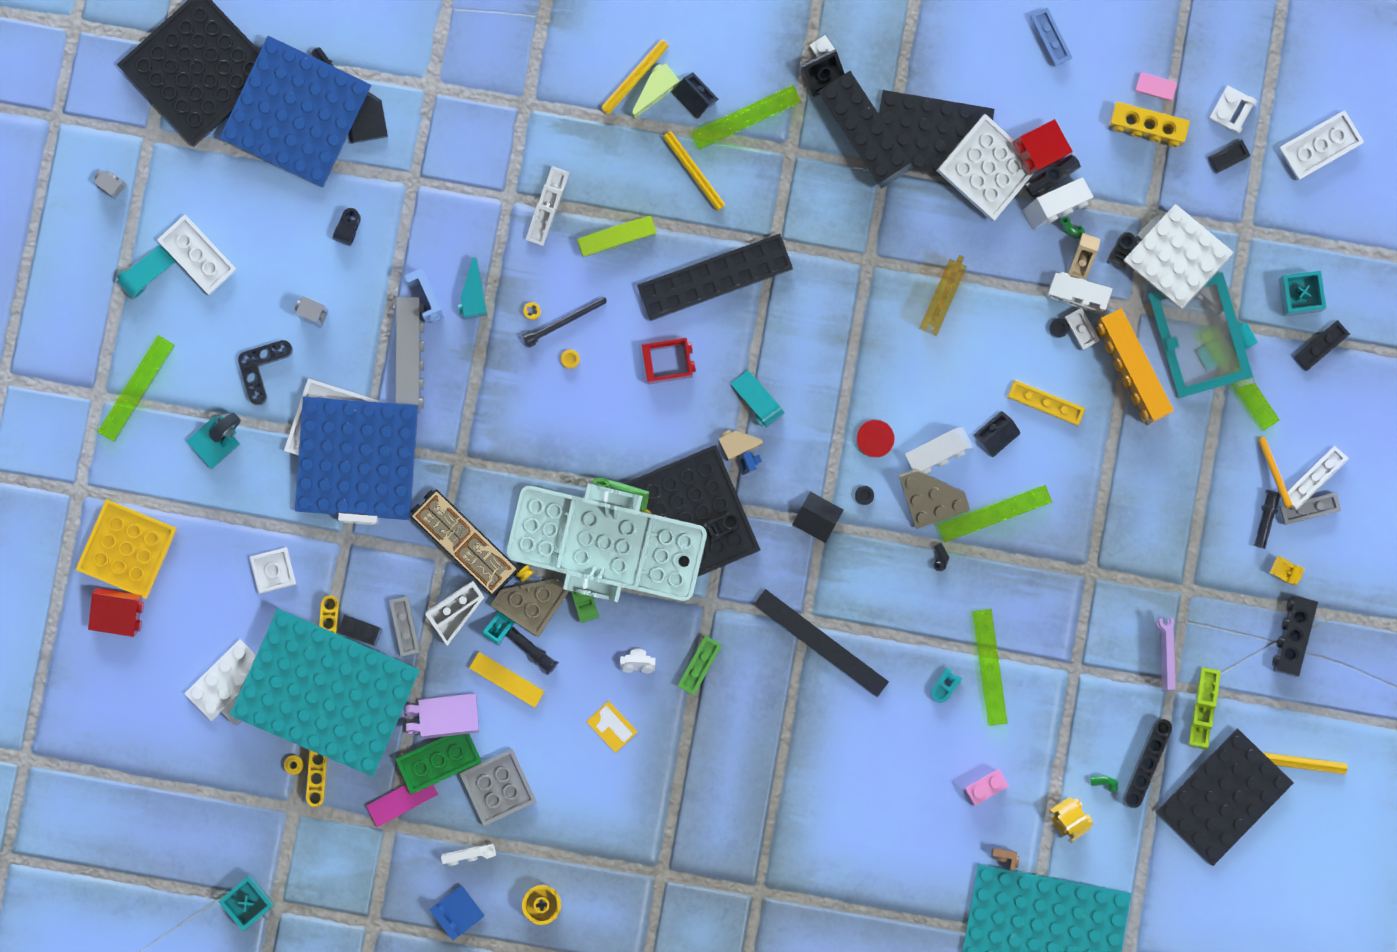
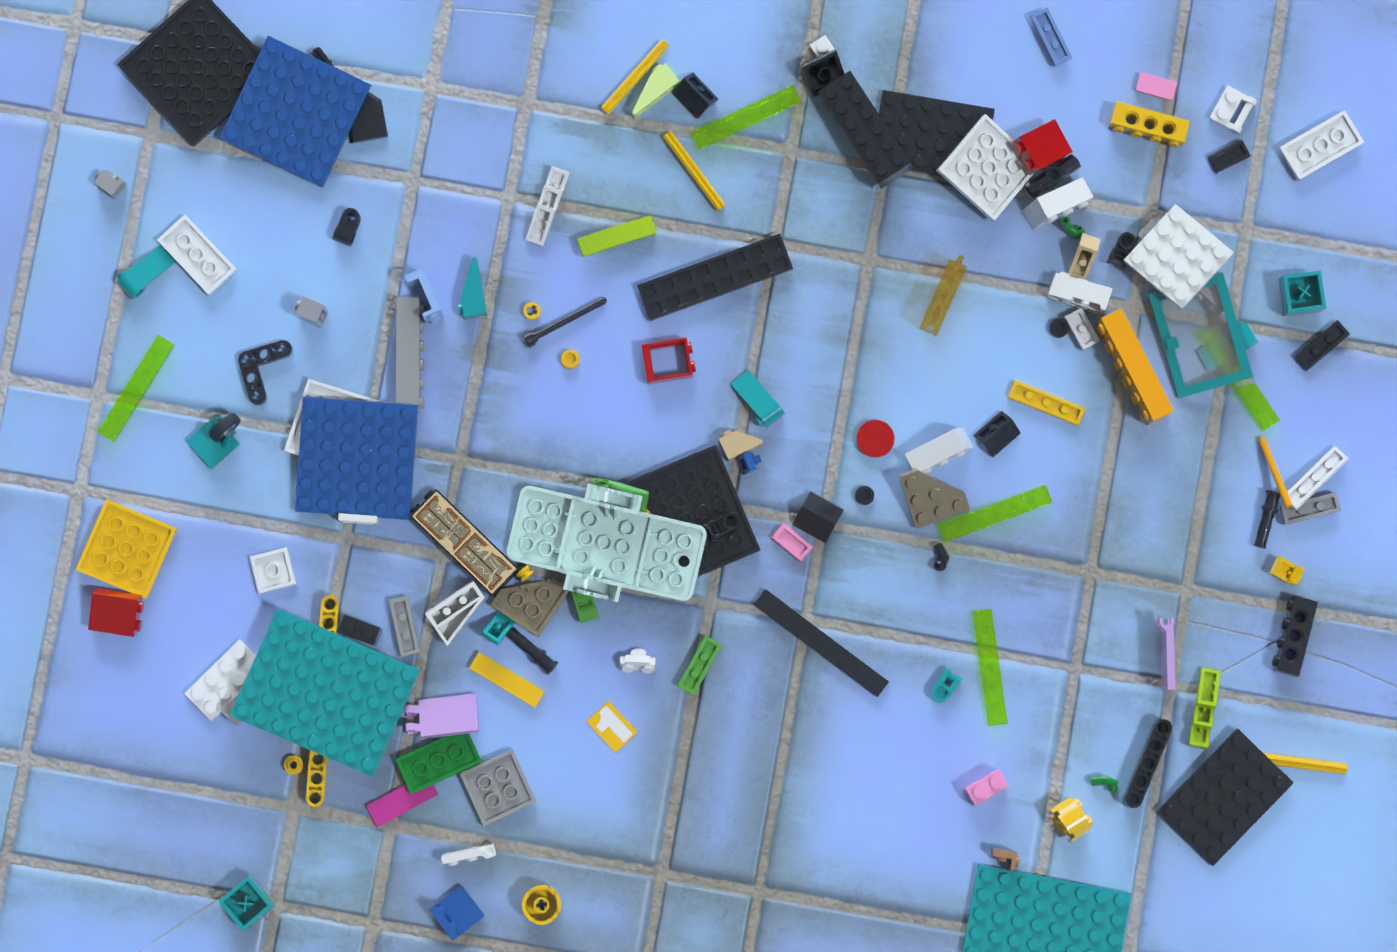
none -> bright pink tile [771,523,813,562]

